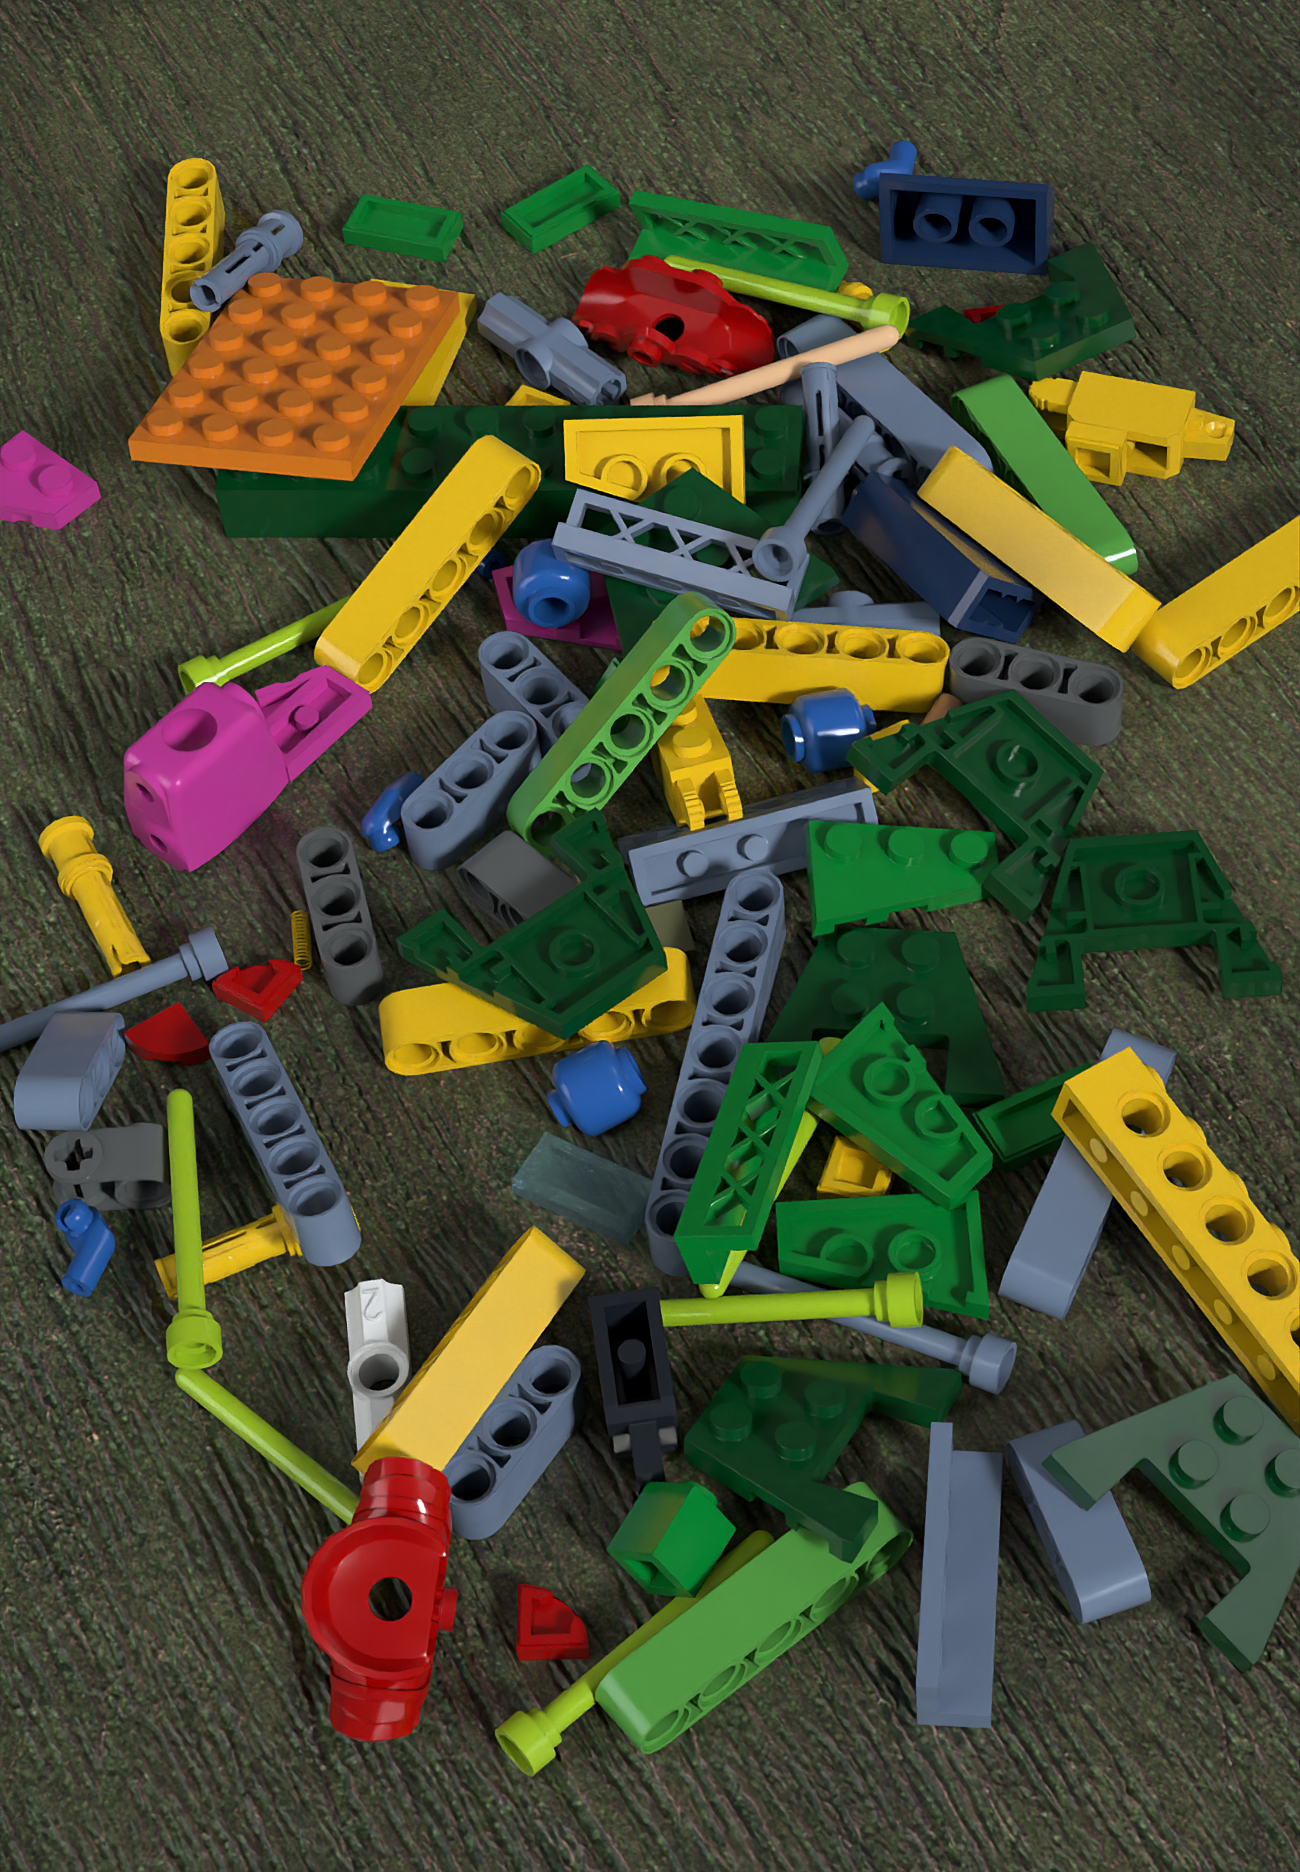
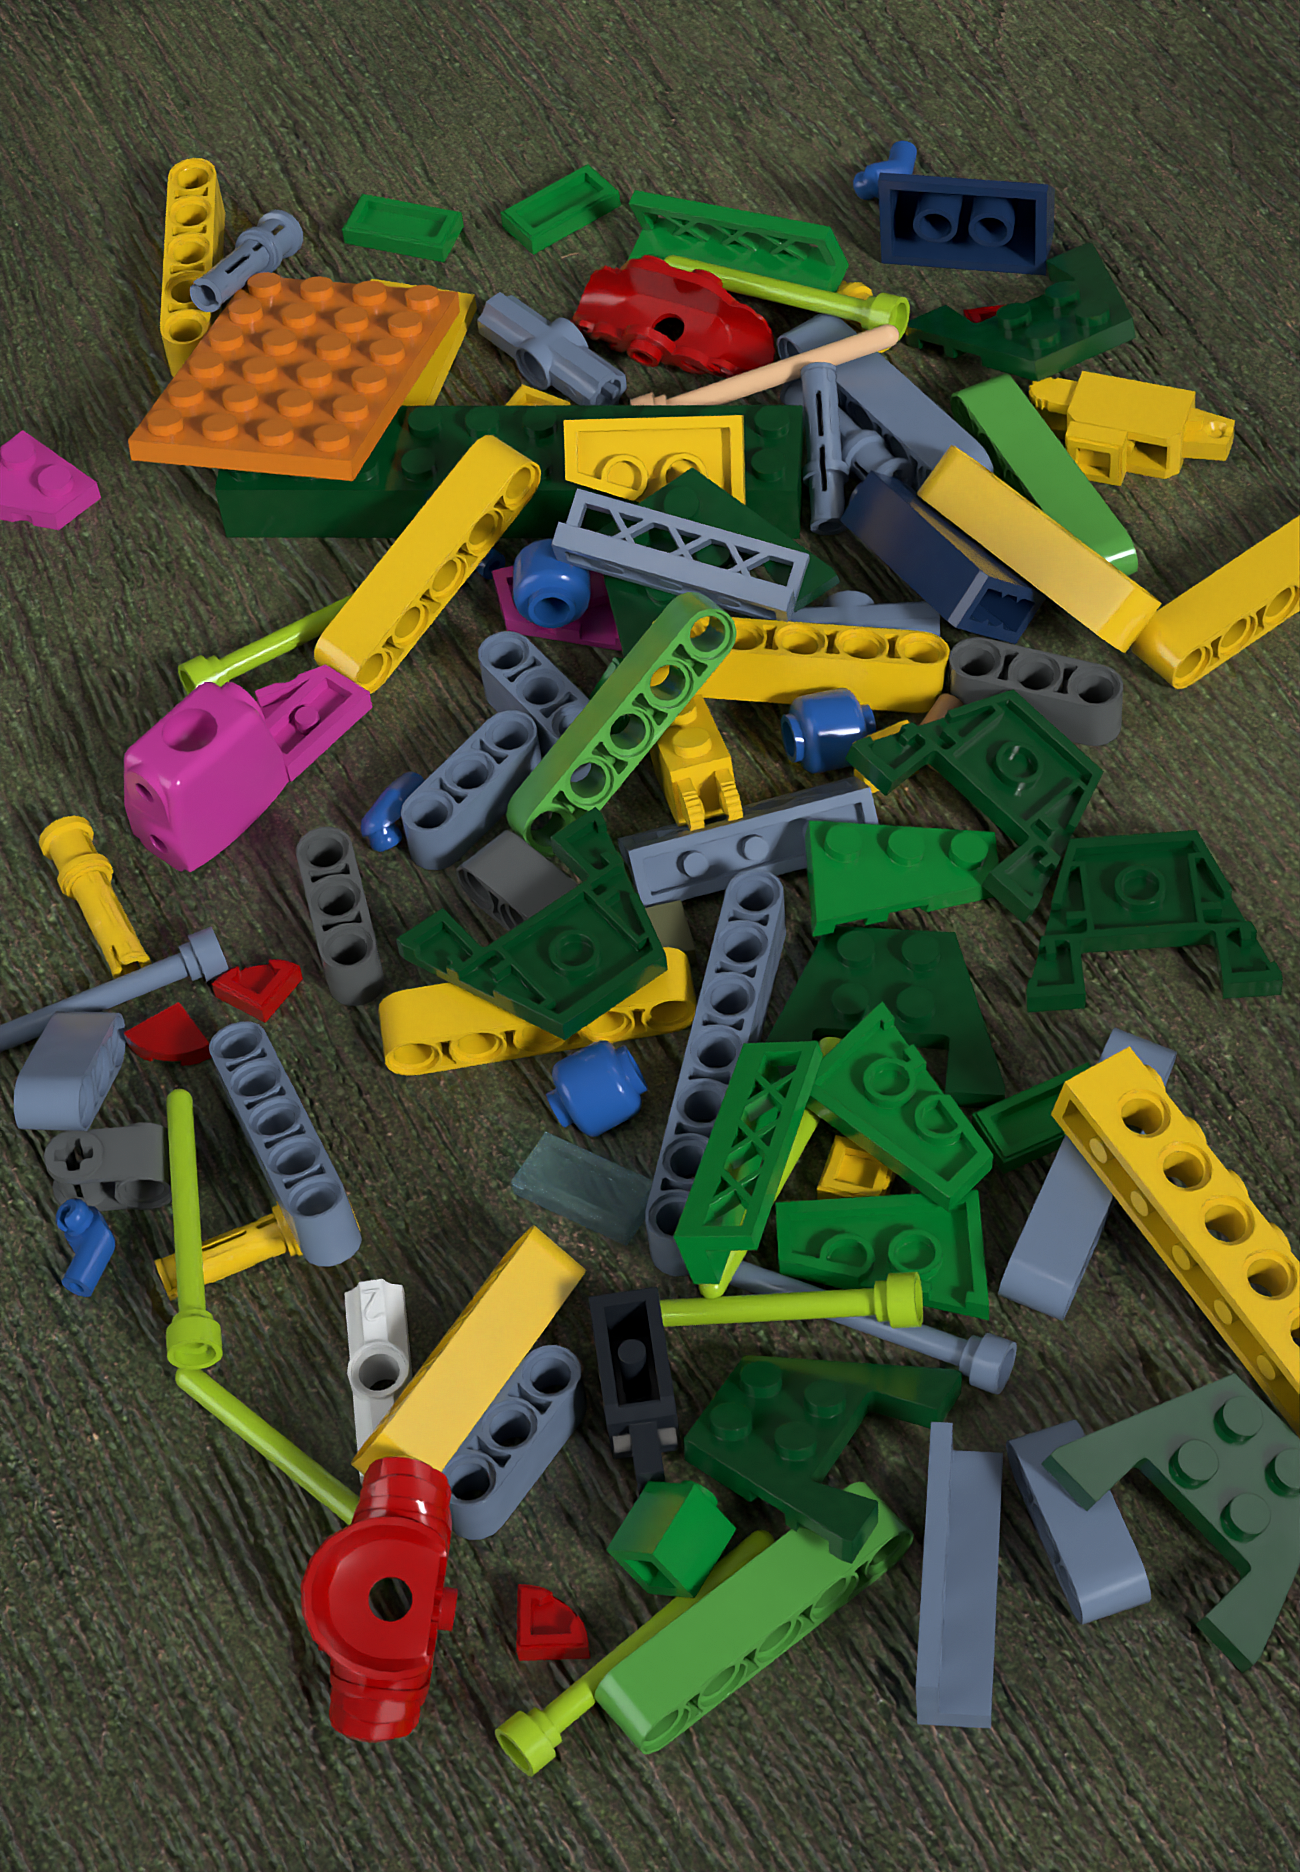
yellow leg [291,910,313,970] -> none
sand blue piece [752,415,875,582] -> none

